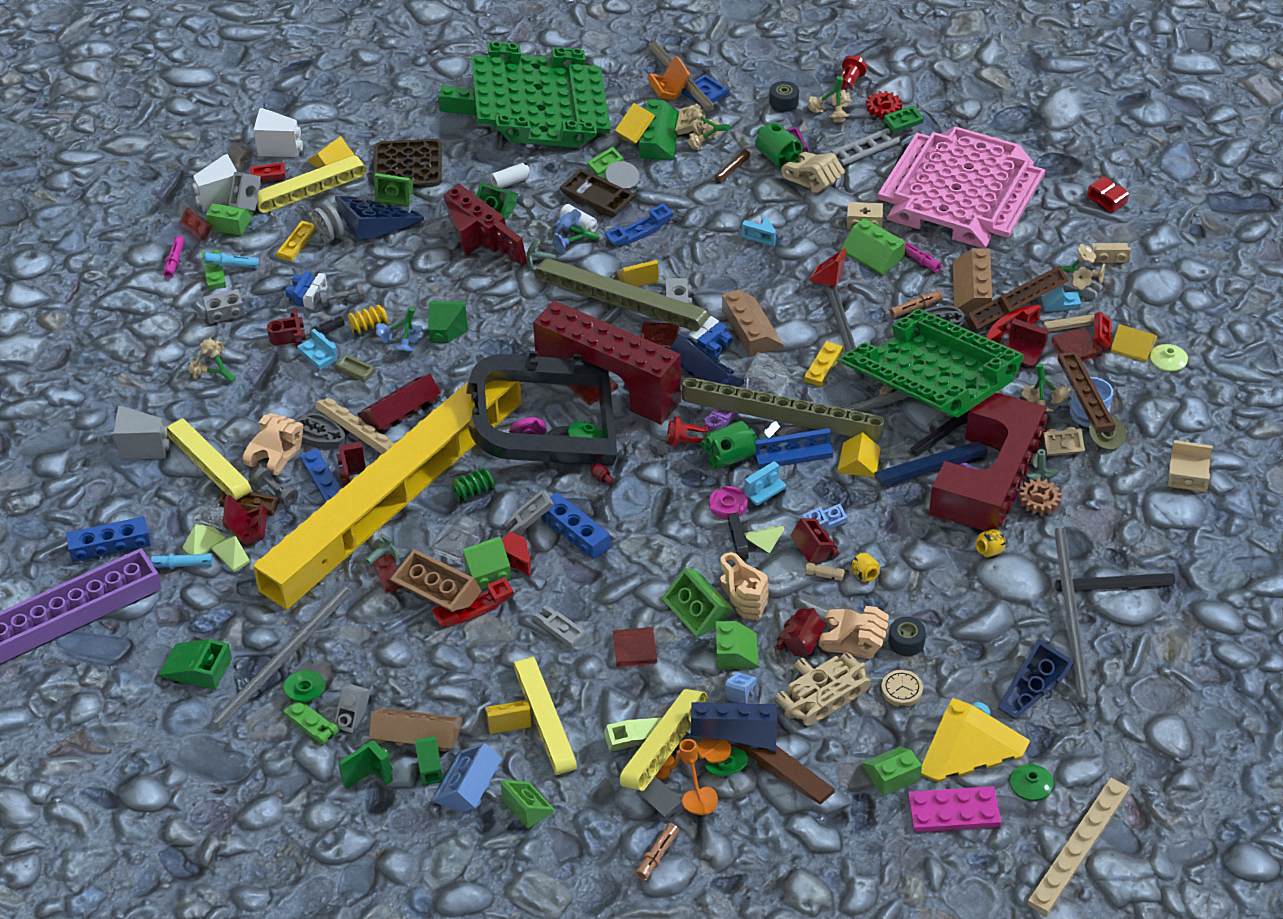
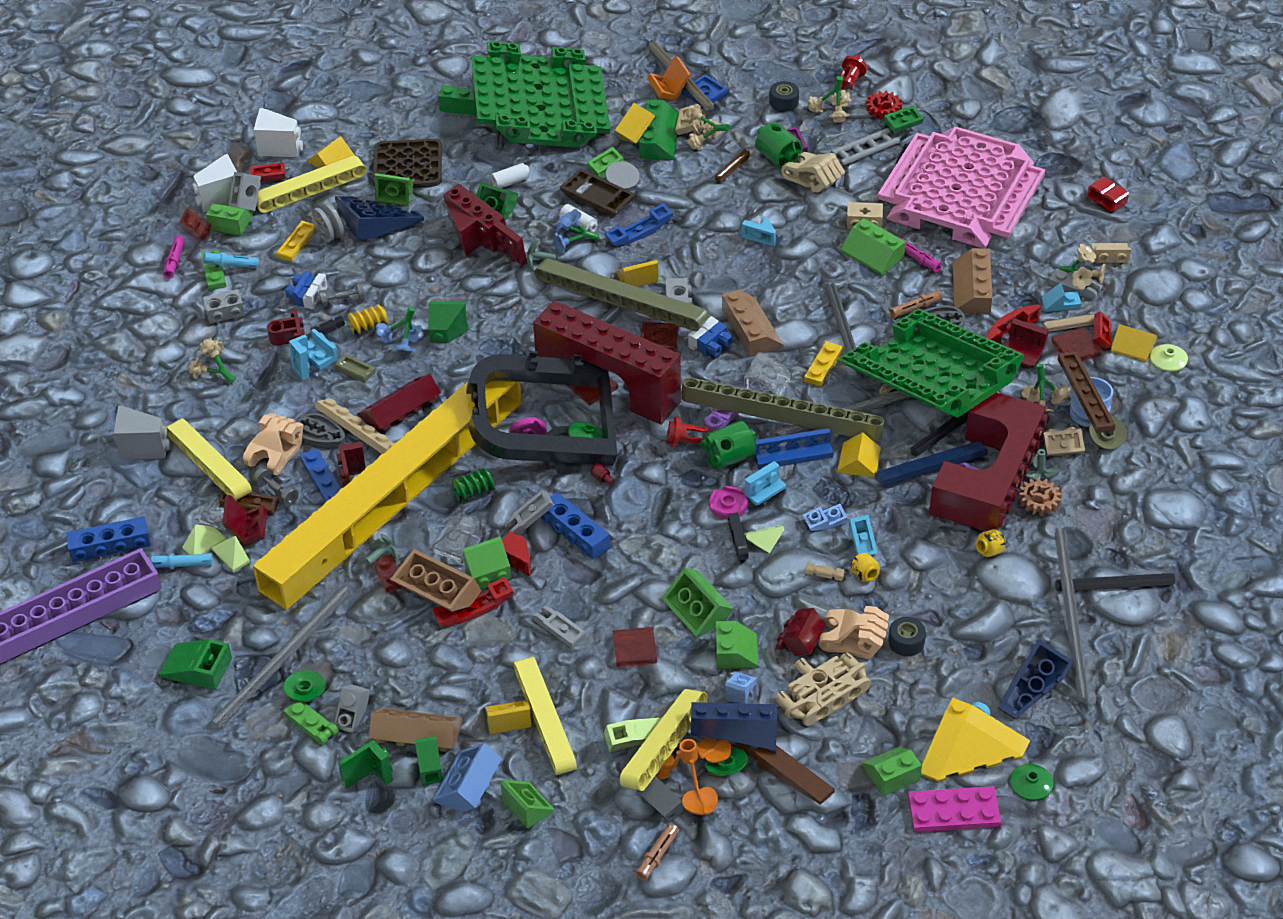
dark blue wedge [669,334,747,387] -> none
light nougat piece [720,552,769,621] -> none
tile [757,422,780,440] -> none
dark red brick [790,518,840,563] -> none
red slope [809,248,847,287] -> none
tan tile [881,670,923,707] -> none
reddish brown slope [964,265,1069,332] -> none
tan plate [1028,778,1130,916] -> none
tan panel [1168,440,1213,492] -> none
none -> medium azure bracket [289,335,310,381]
none -> medium azure slope [849,515,878,555]

